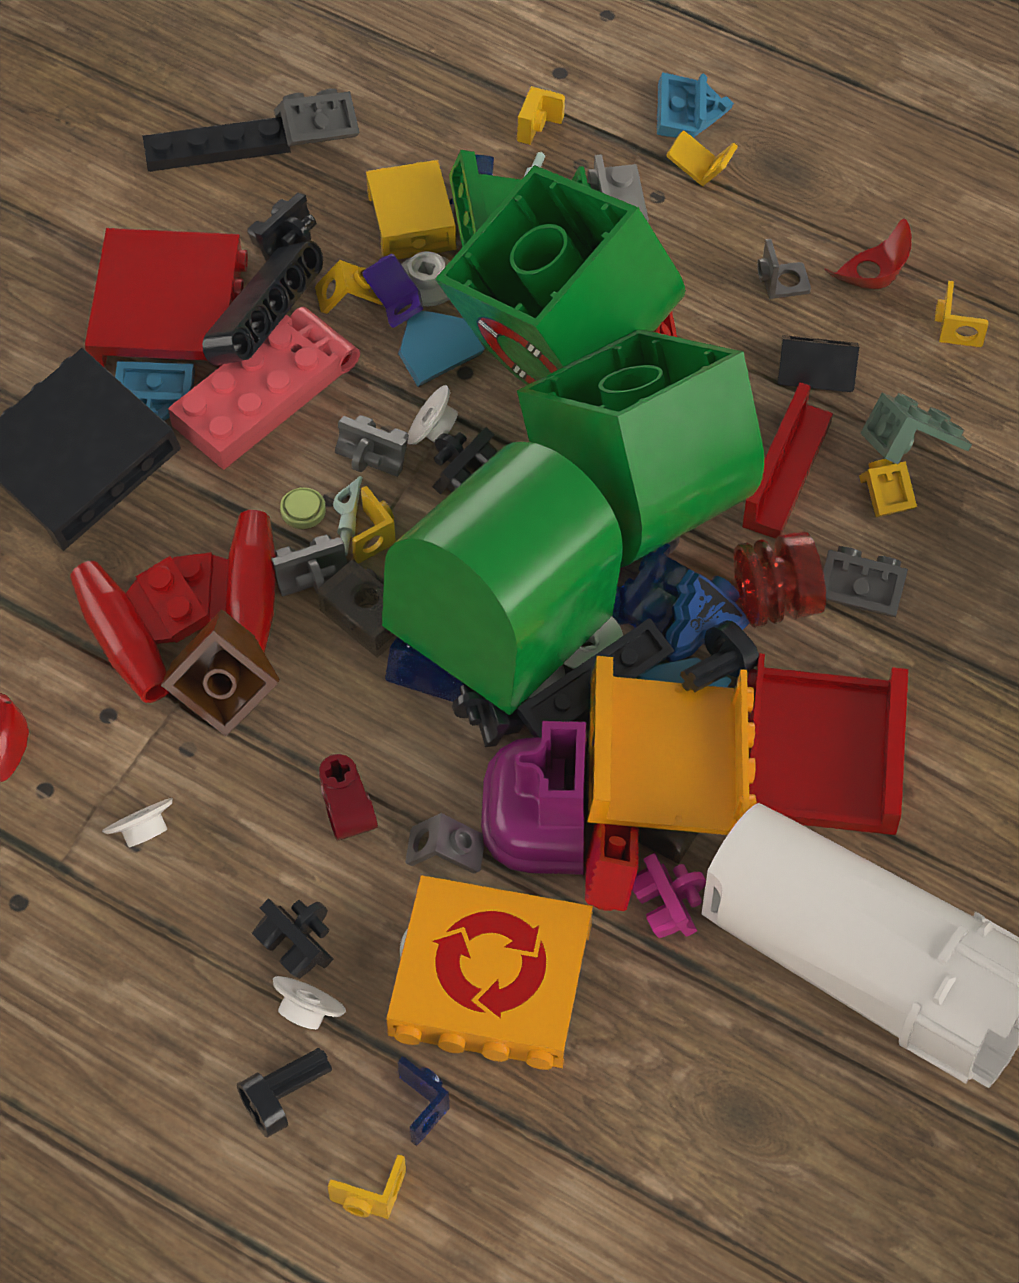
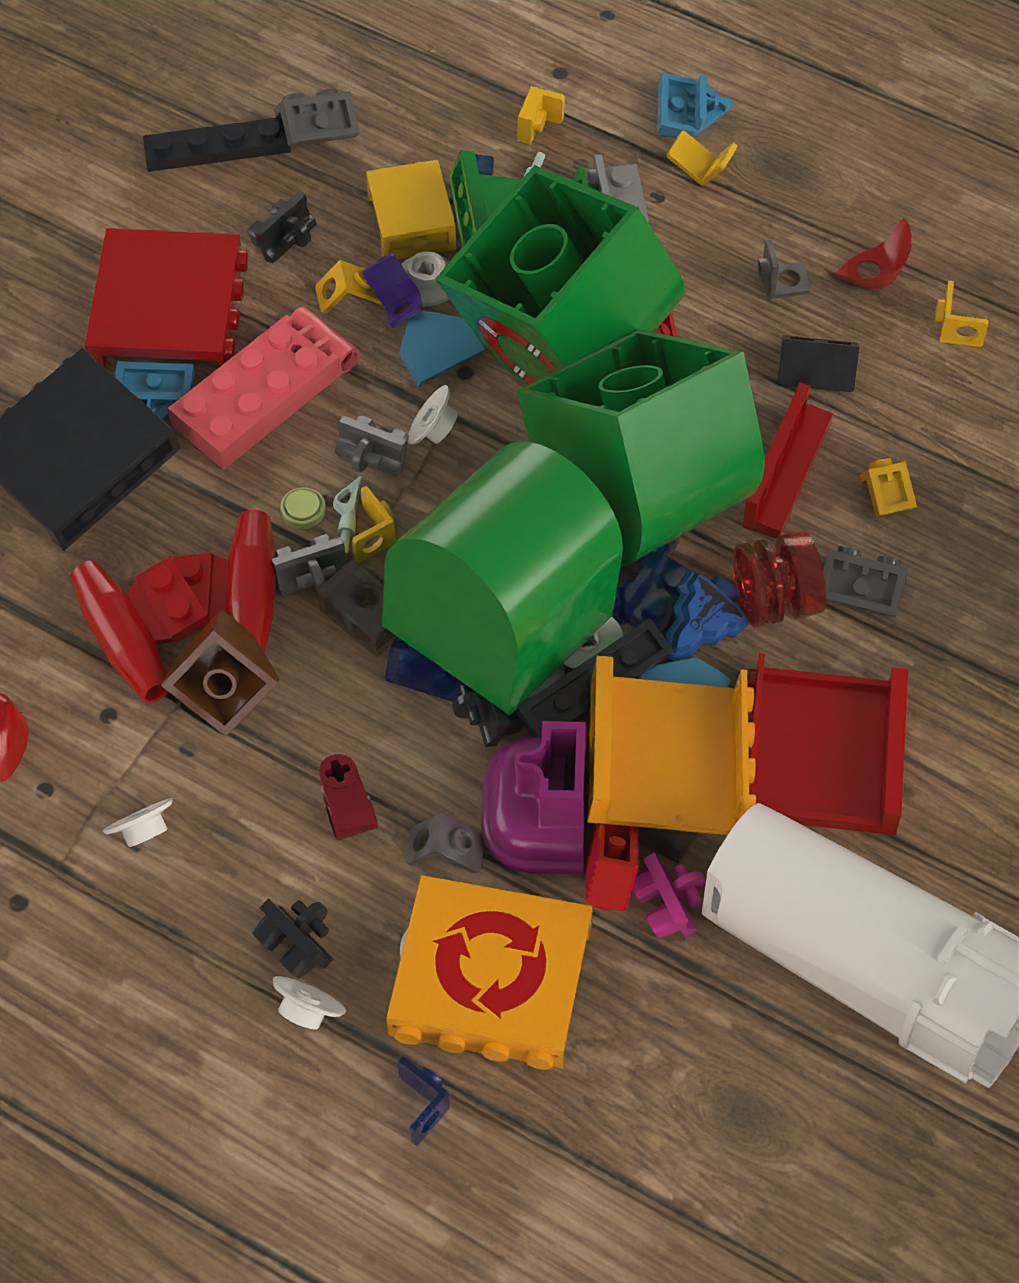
black beam [202,241,324,365] -> none
black piece [237,1048,332,1138] -> none
yellow bracket [328,1154,406,1219] -> none
black hips [432,427,498,494] -> none
black piece [680,620,759,692] -> none
sand green bracket [861,392,972,464] -> none

